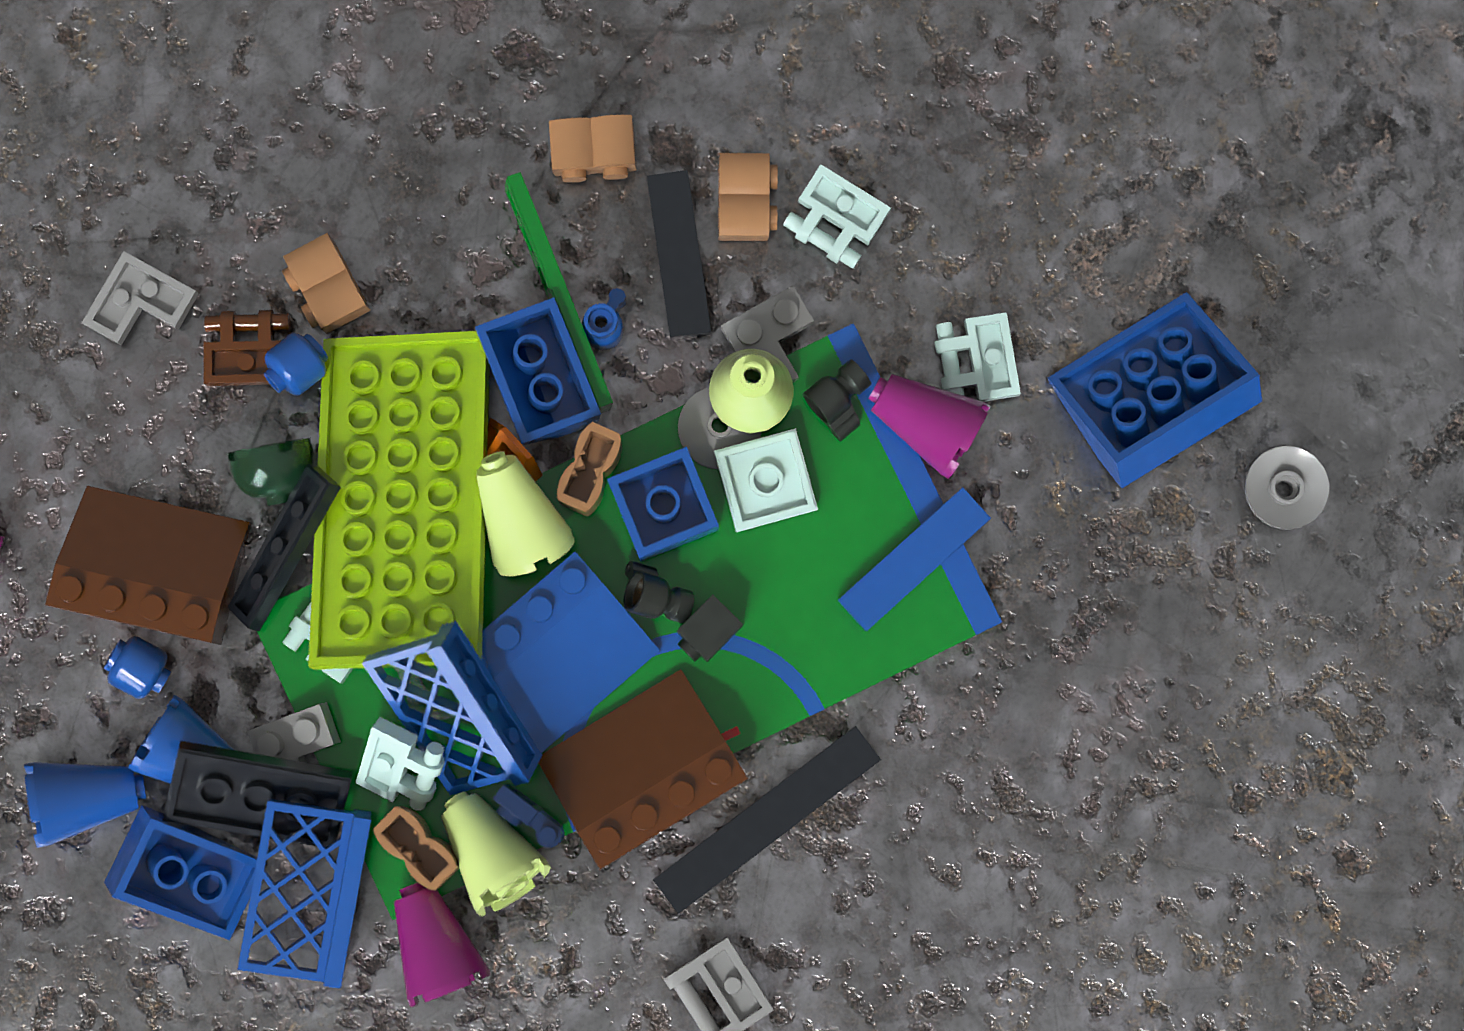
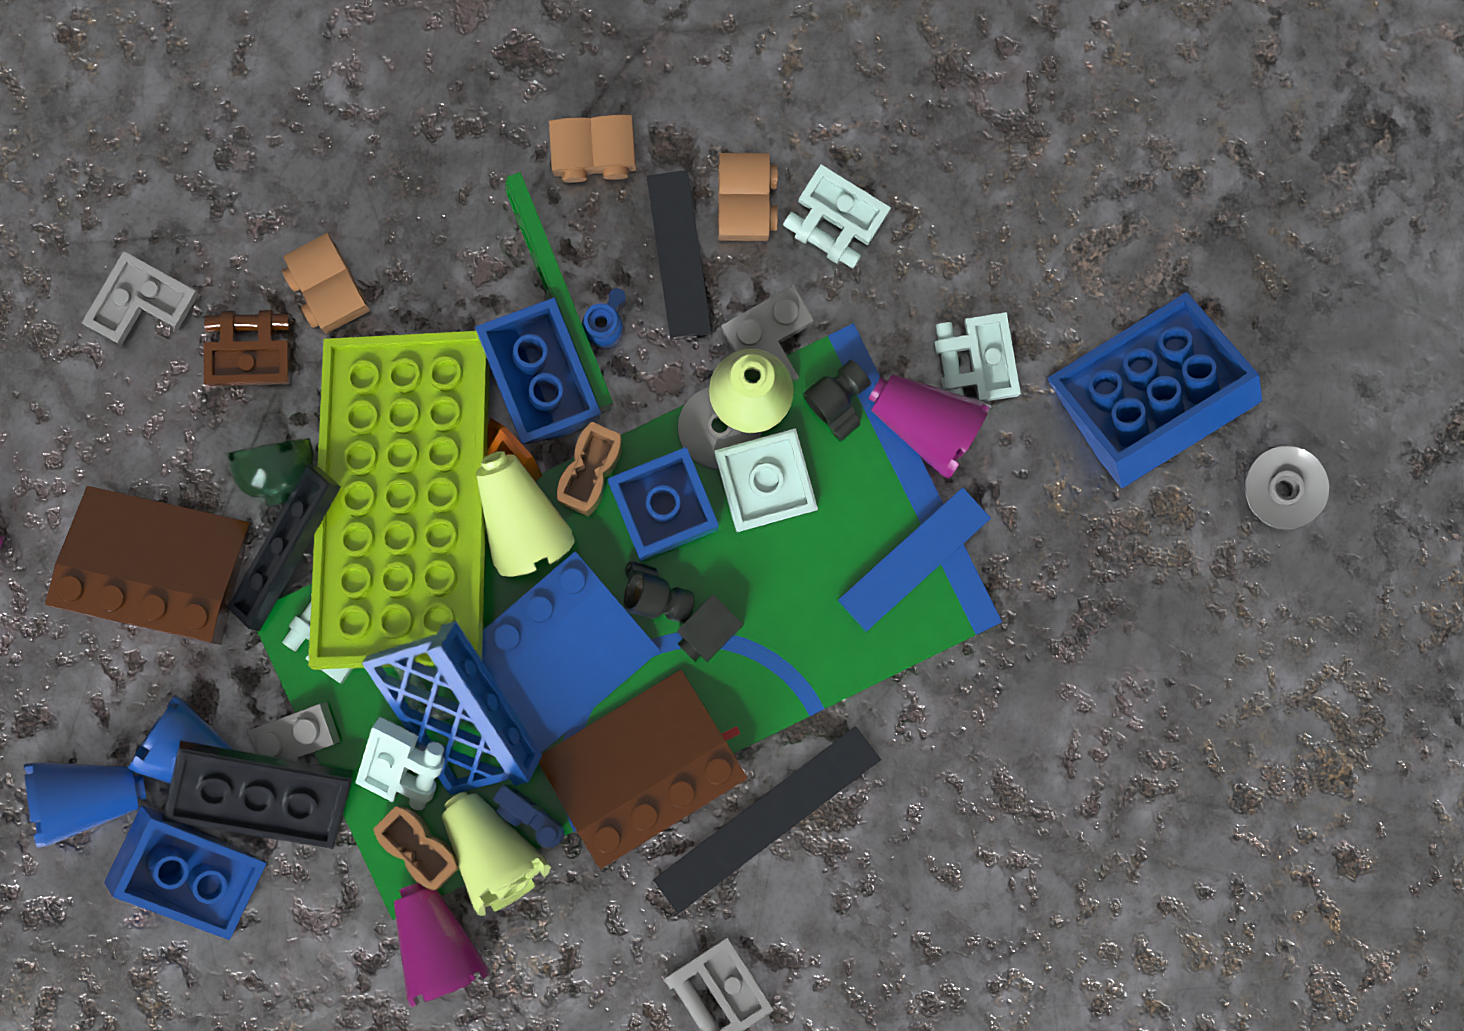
blue head [103,636,171,699] -> none
blue fence [237,799,371,989] -> none
blue head [263,333,328,396] -> none

